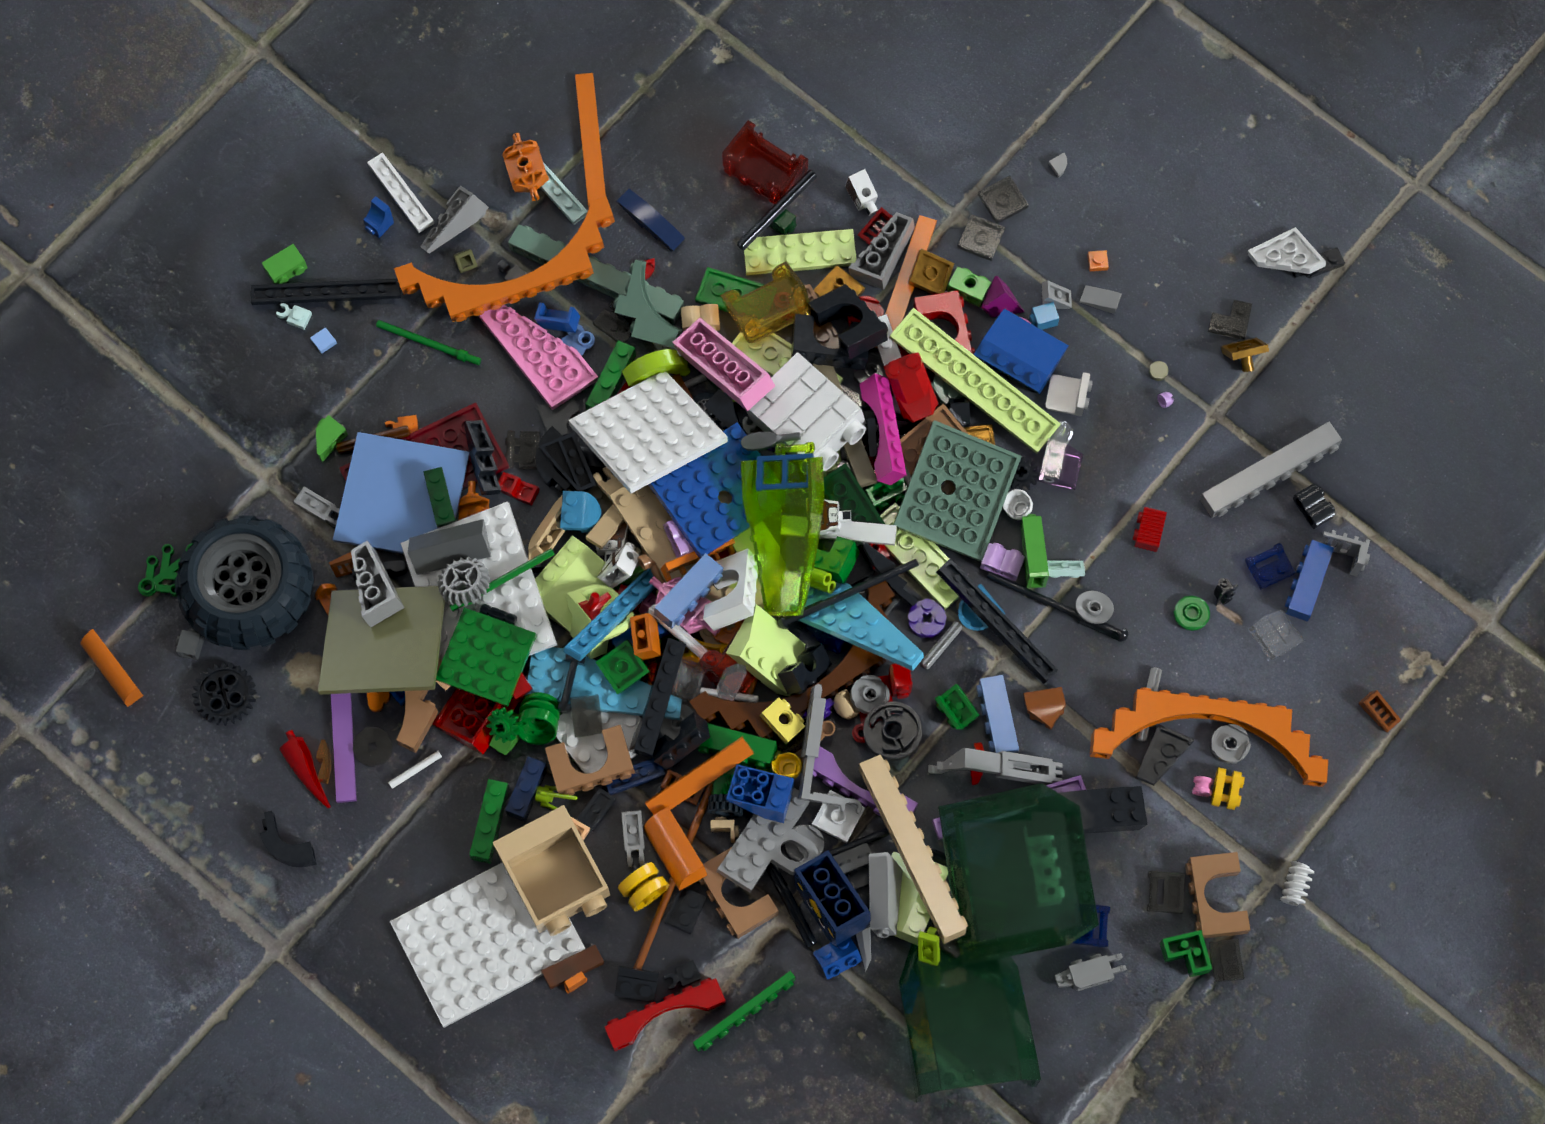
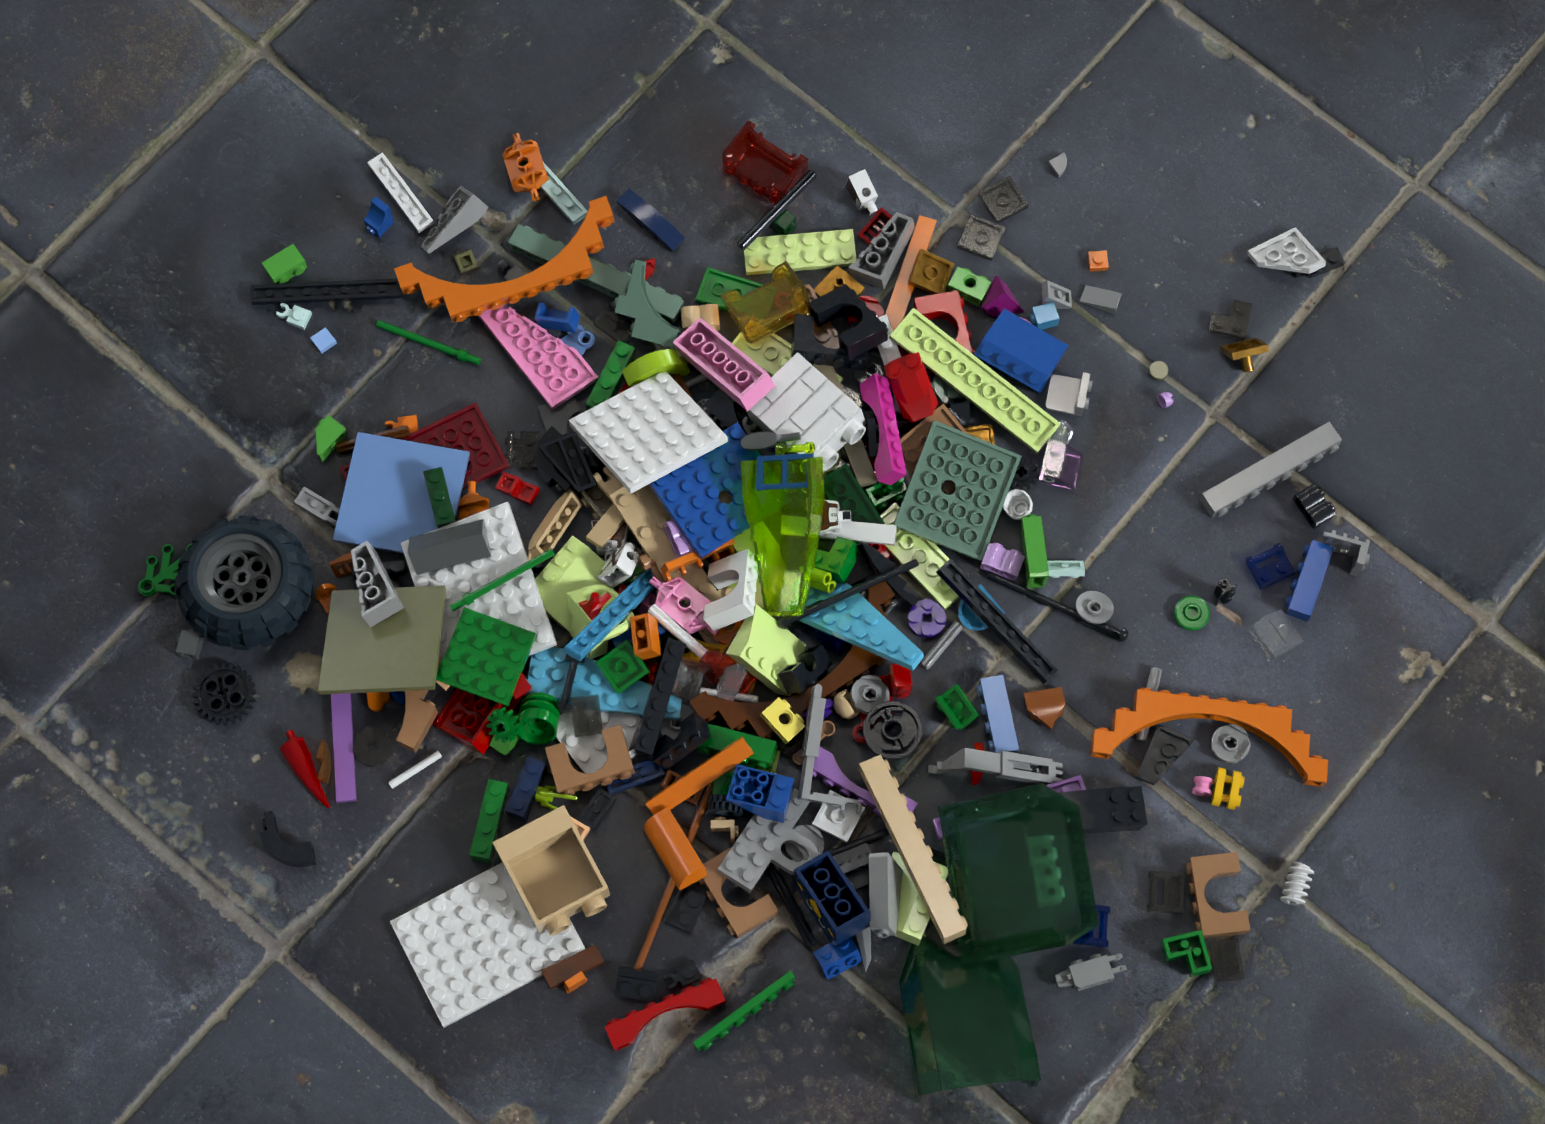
orange brick [81,629,144,707] -> none
light grey gear [437,556,490,607] -> none
black slope [464,420,501,495] -> none
black axle [479,604,517,625] -> none
dark azure slope [560,491,602,533] -> none
orange tile [575,73,606,208] -> none
yellow wheel [617,862,669,911] -> none
light grey hinge [621,810,645,867] -> none
medium blue brick [654,553,723,629] -> none
yellow hair [771,752,802,779] -> none
lime plate [918,927,940,966] -> none
red brick [1132,507,1167,552] -> none
dark orange slope [1359,690,1401,733] -> none

